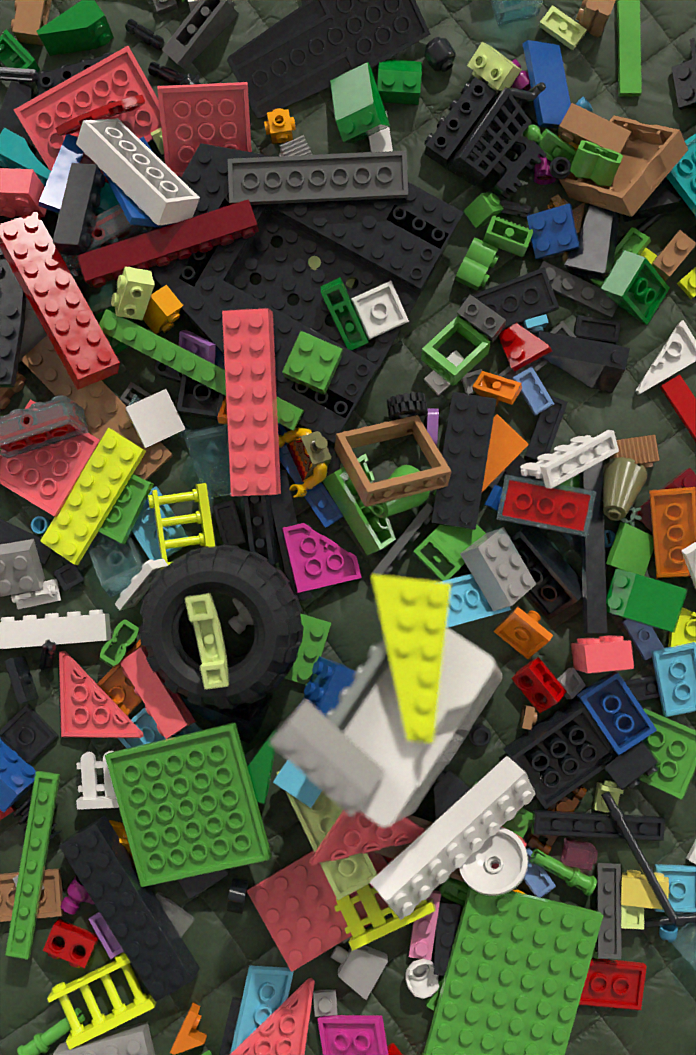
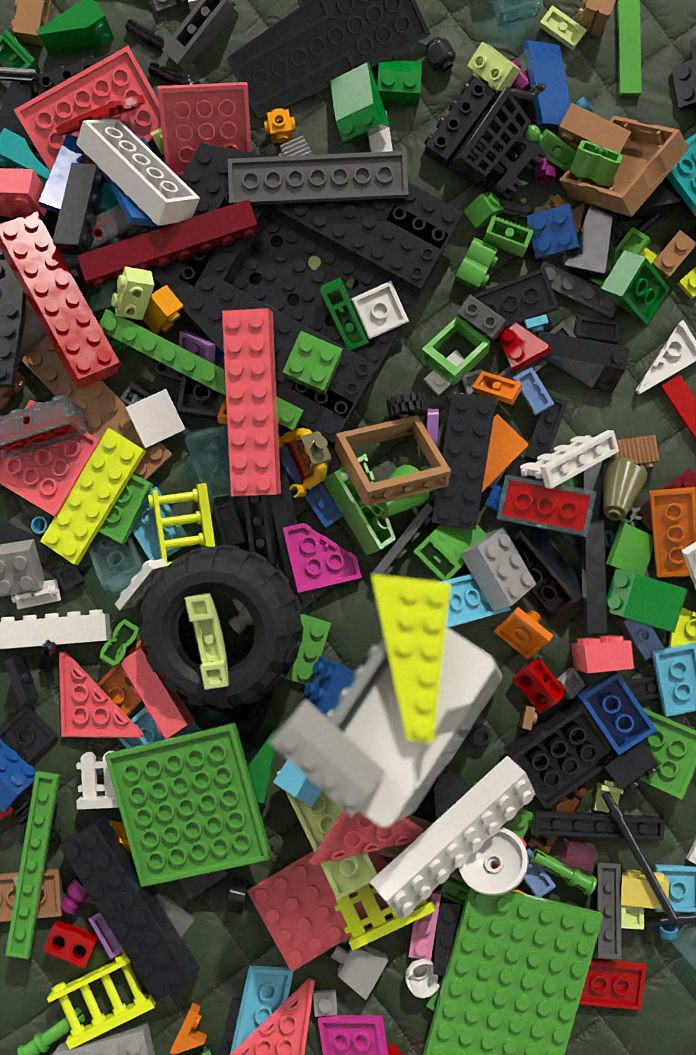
black plate [549,157,571,180] -> none

